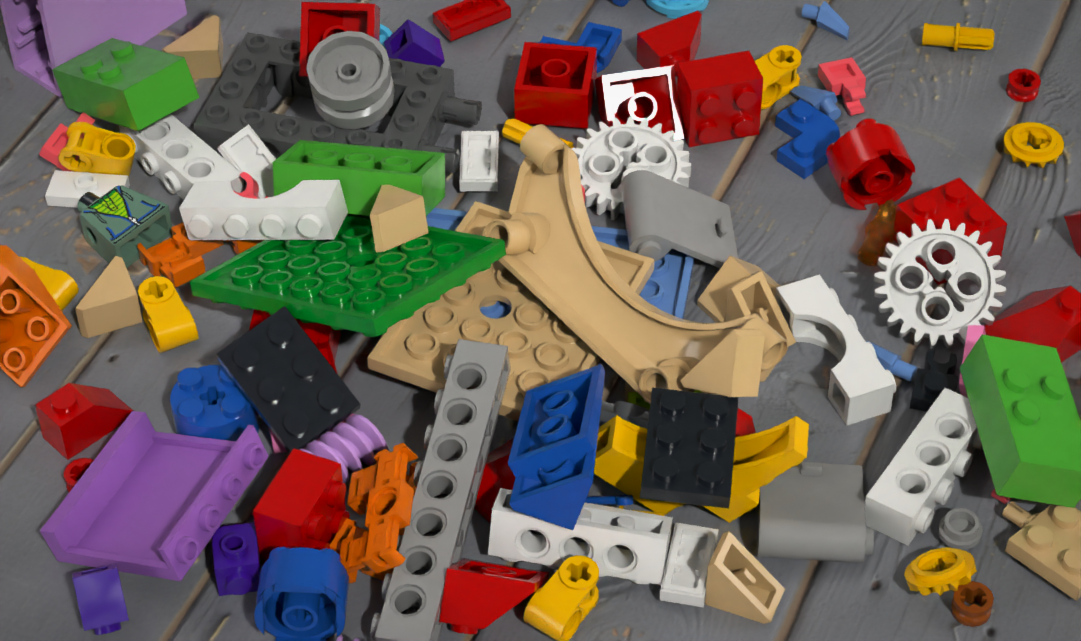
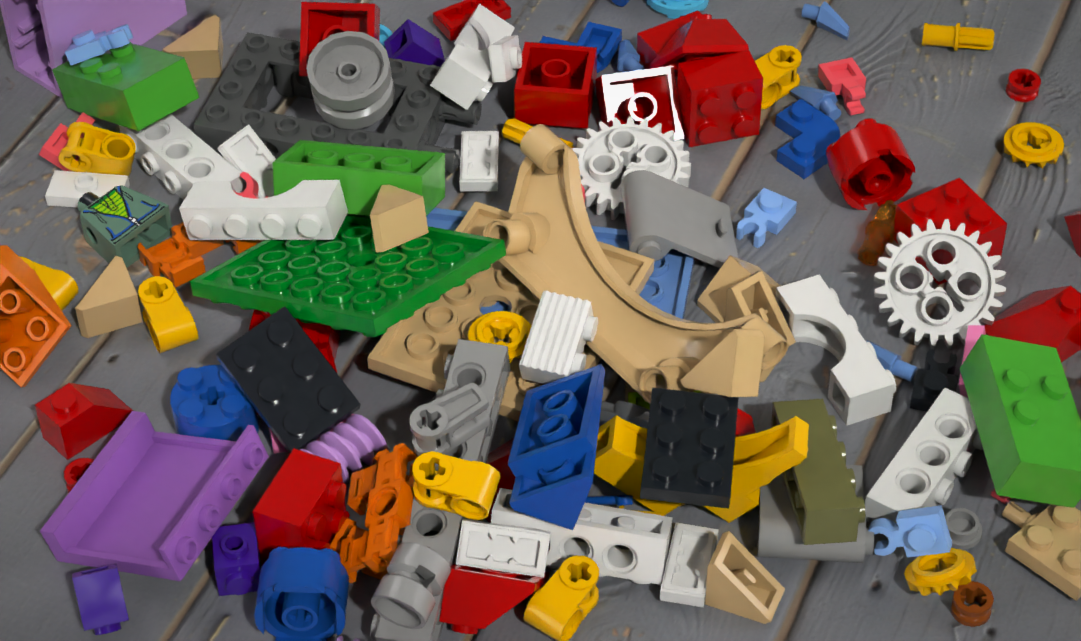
none -> light blue plate [65,24,133,65]
none -> light grey wheel [371,542,451,629]
none -> light grey piece [410,383,490,456]
none -> yellow piece [412,451,501,520]
none -> white arch [430,4,515,110]
none -> white plate [456,519,551,578]
none -> yellow gear [468,311,532,363]
none -> white plate [488,35,522,83]
none -> white brick [519,290,598,384]
none -> medium blue bar [617,39,645,72]
none -> red slope [650,14,749,72]
none -> light blue plate [736,188,797,248]
none -> olive brick [771,399,865,545]
none -> light blue plate [868,505,952,558]

